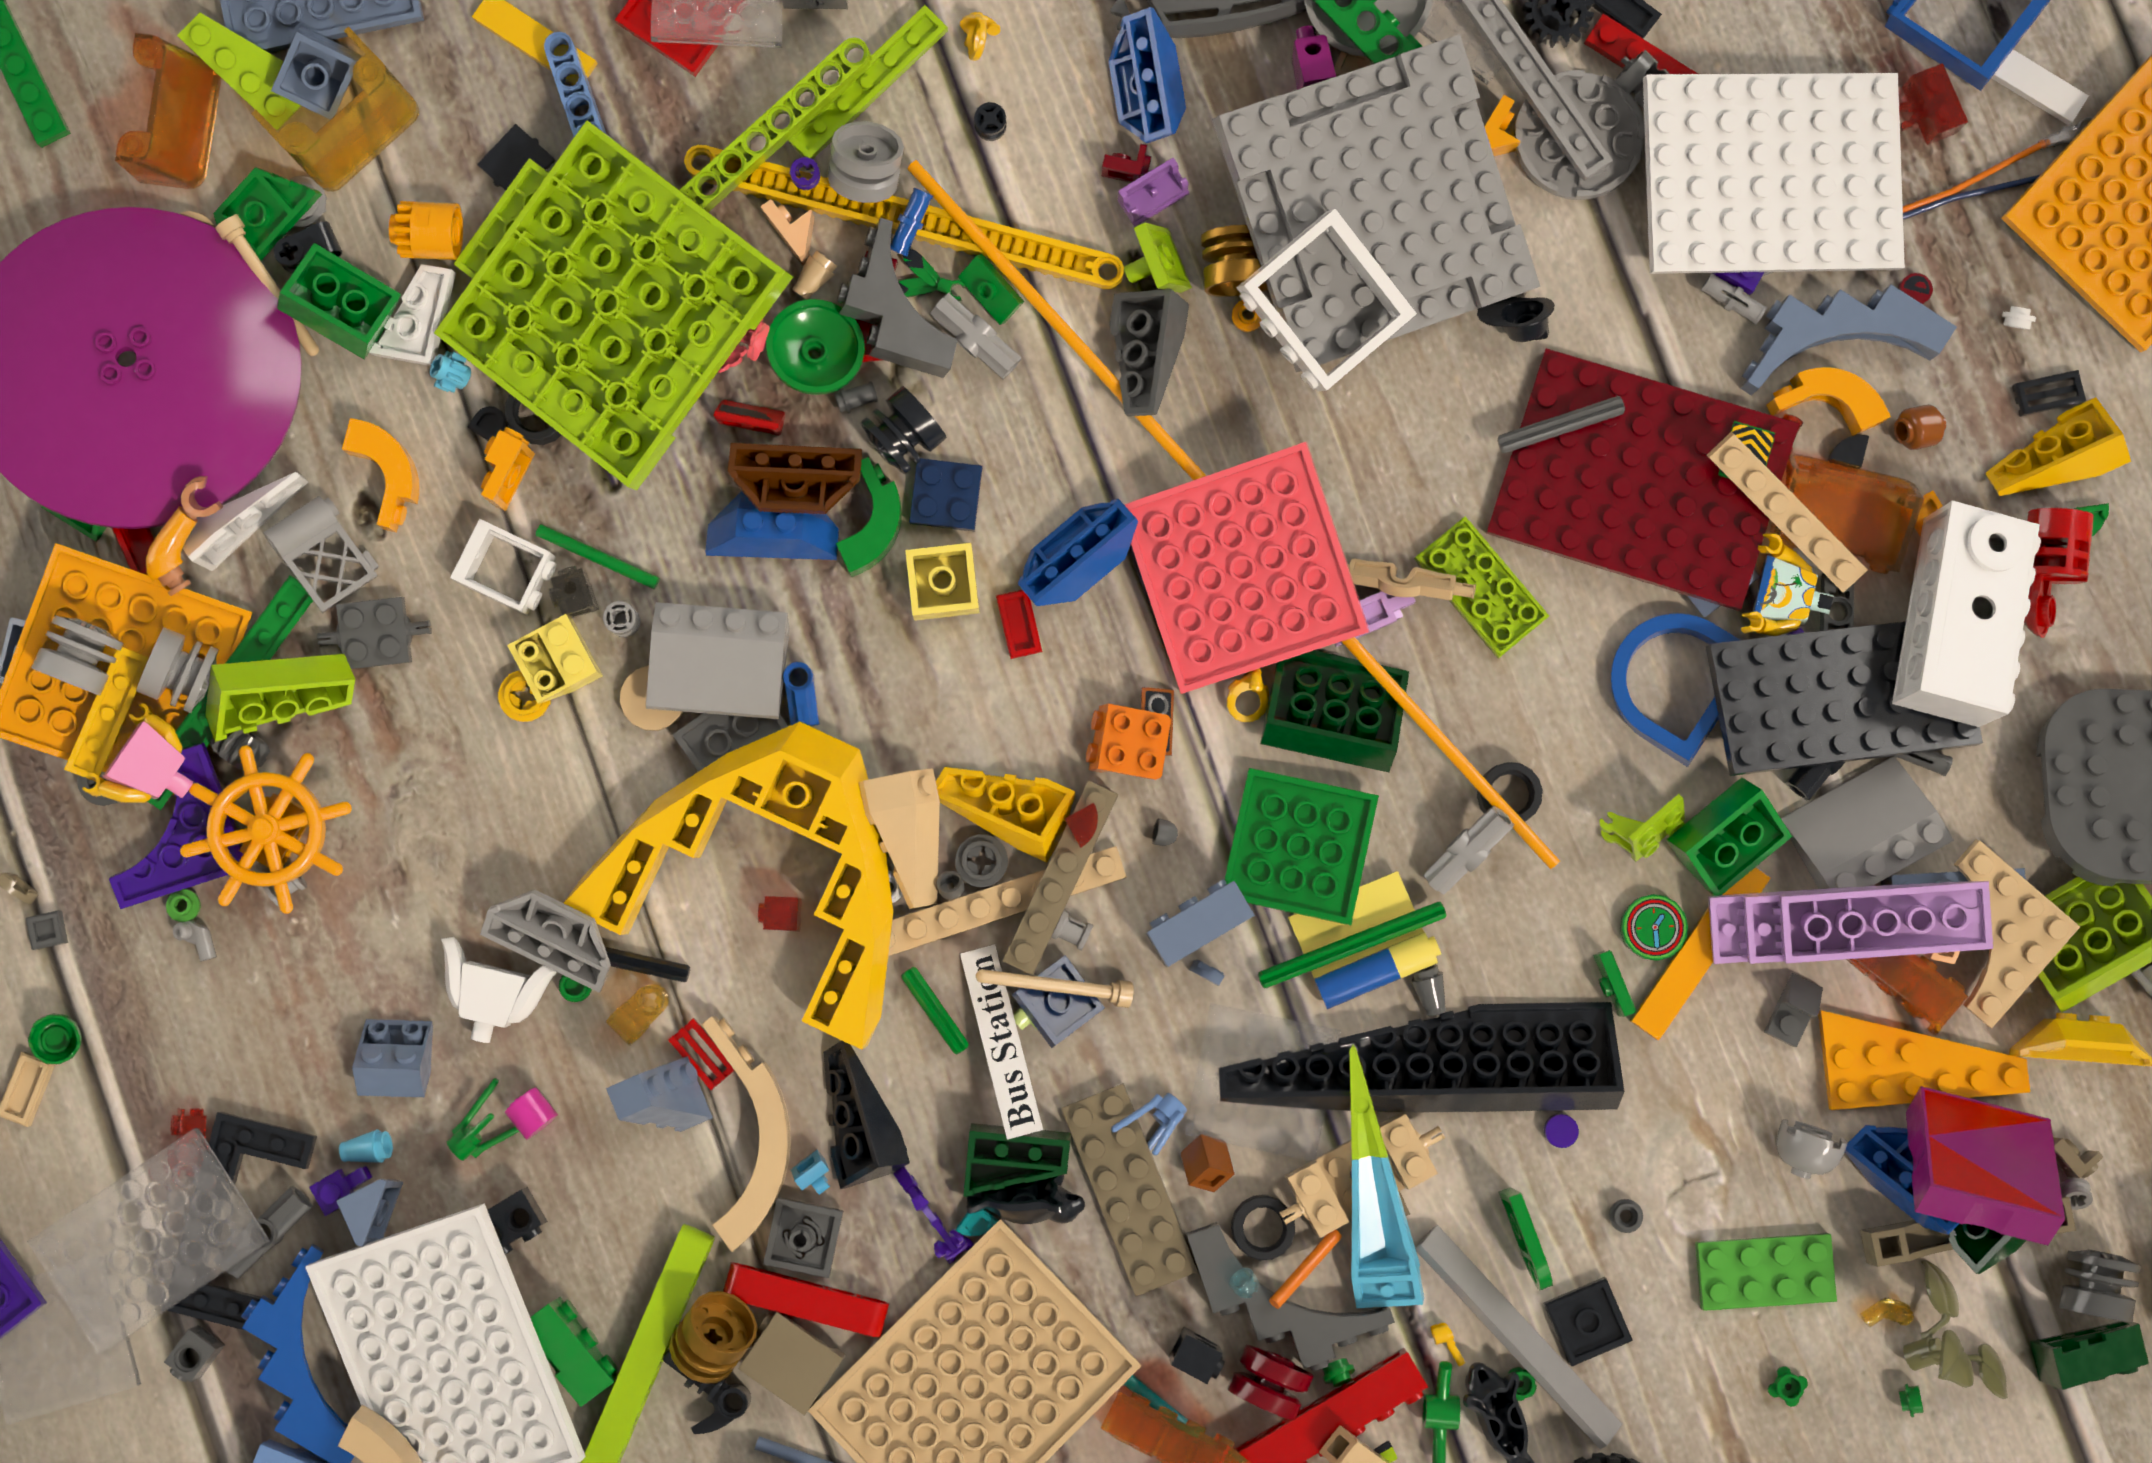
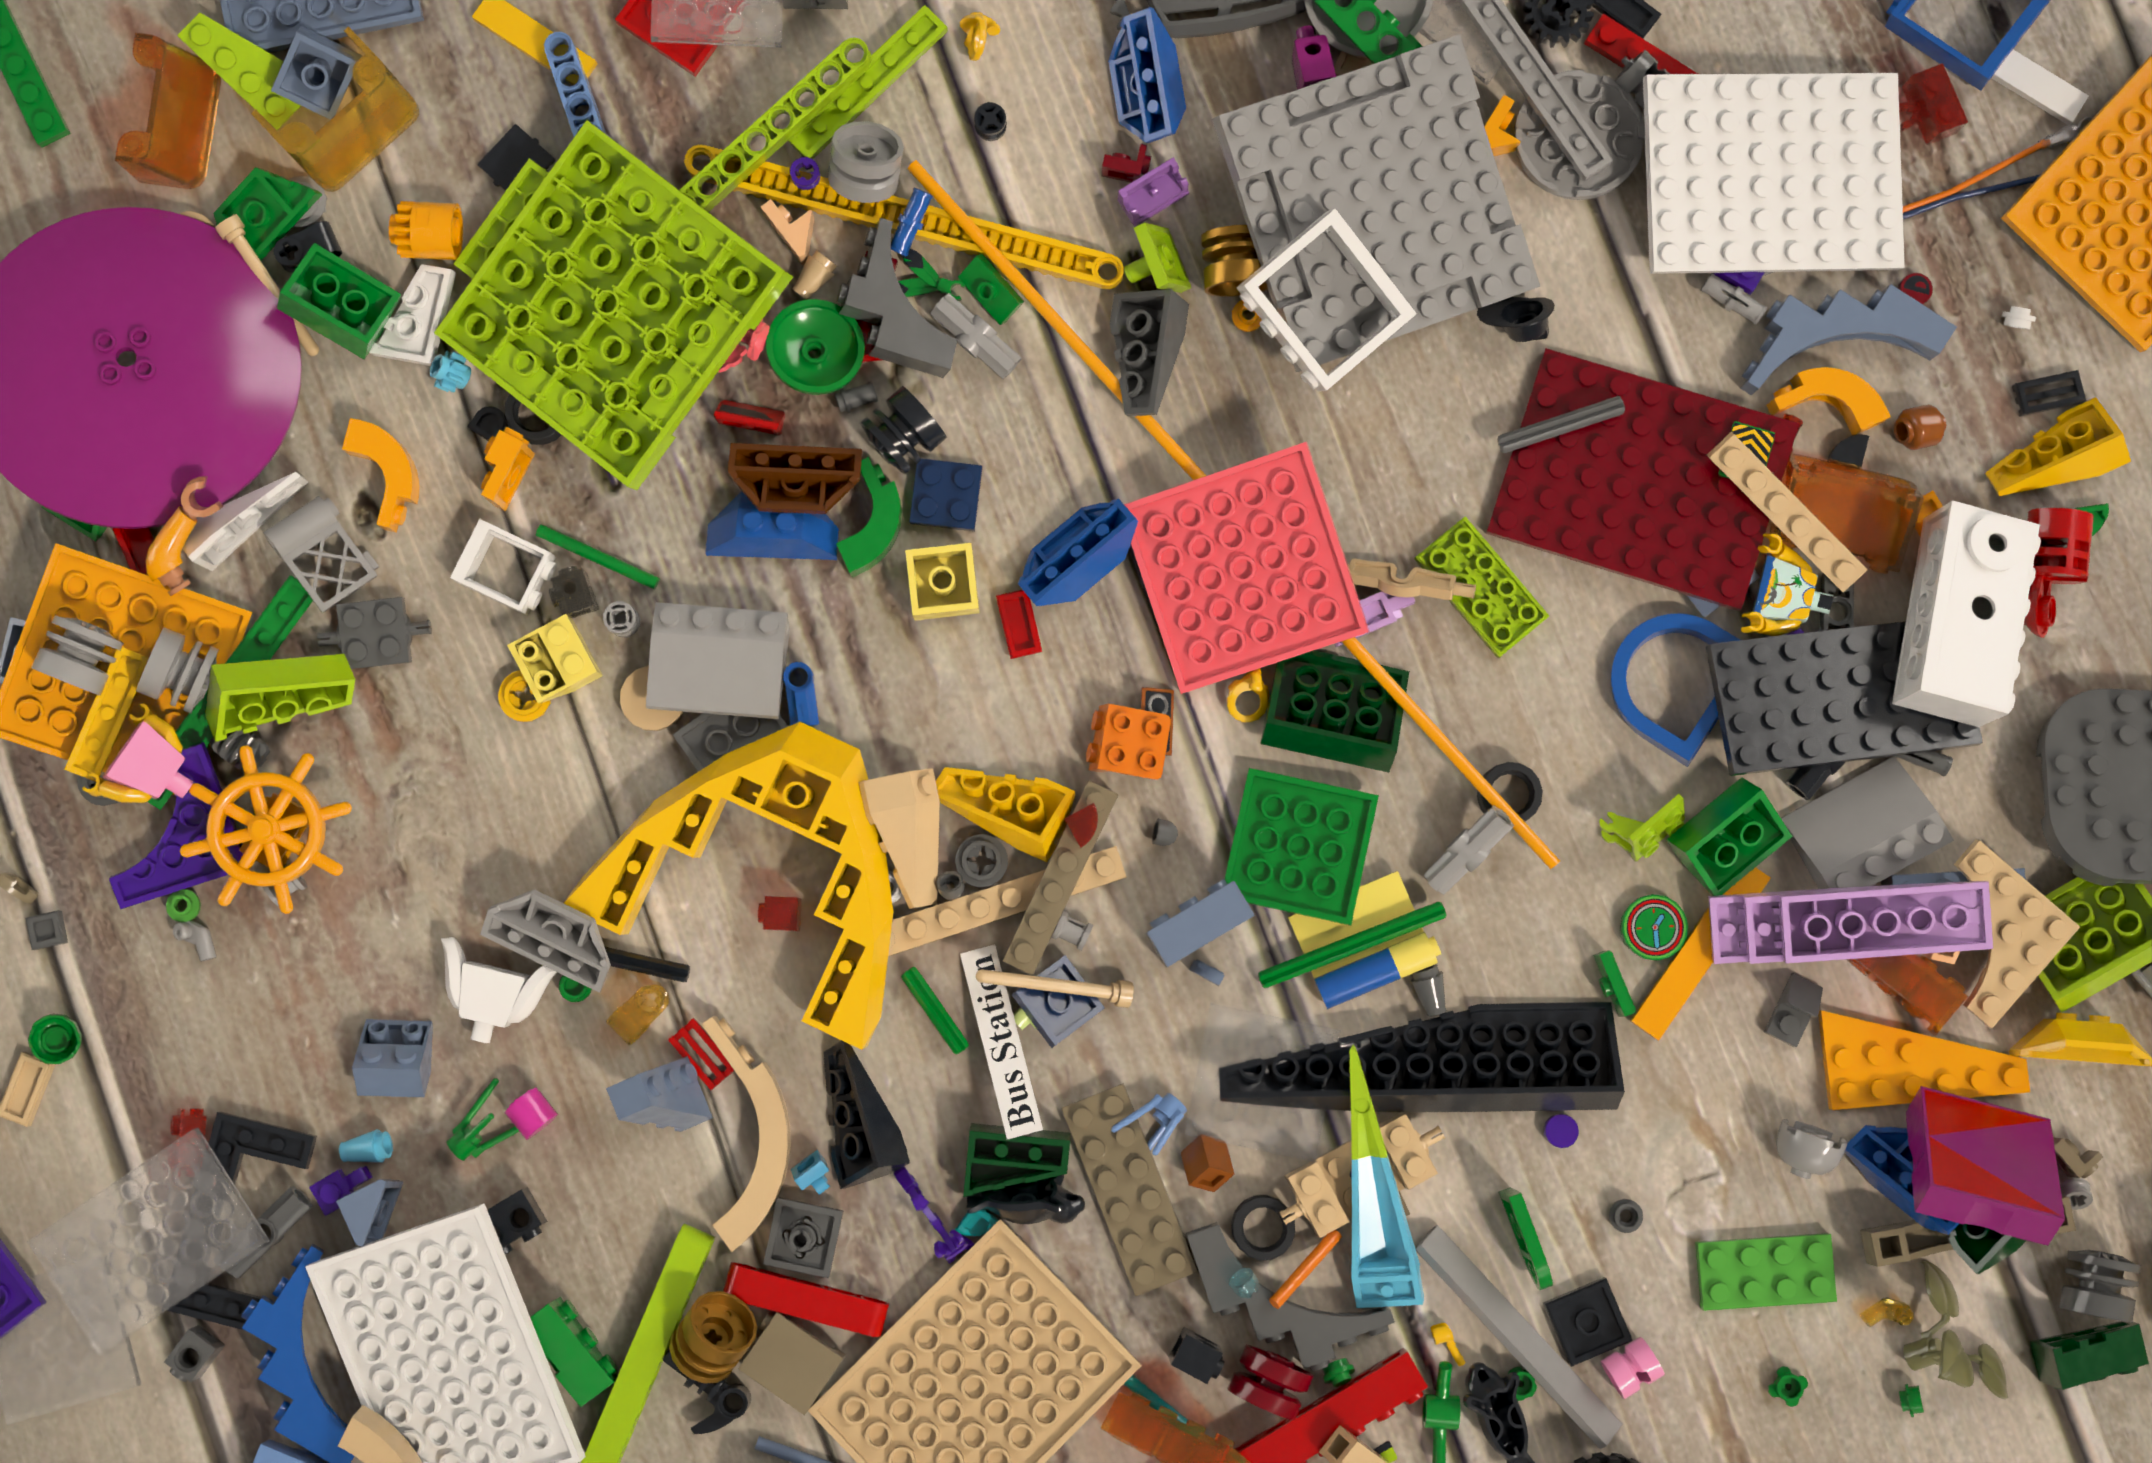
none -> bright pink wheel [1600,1337,1665,1399]

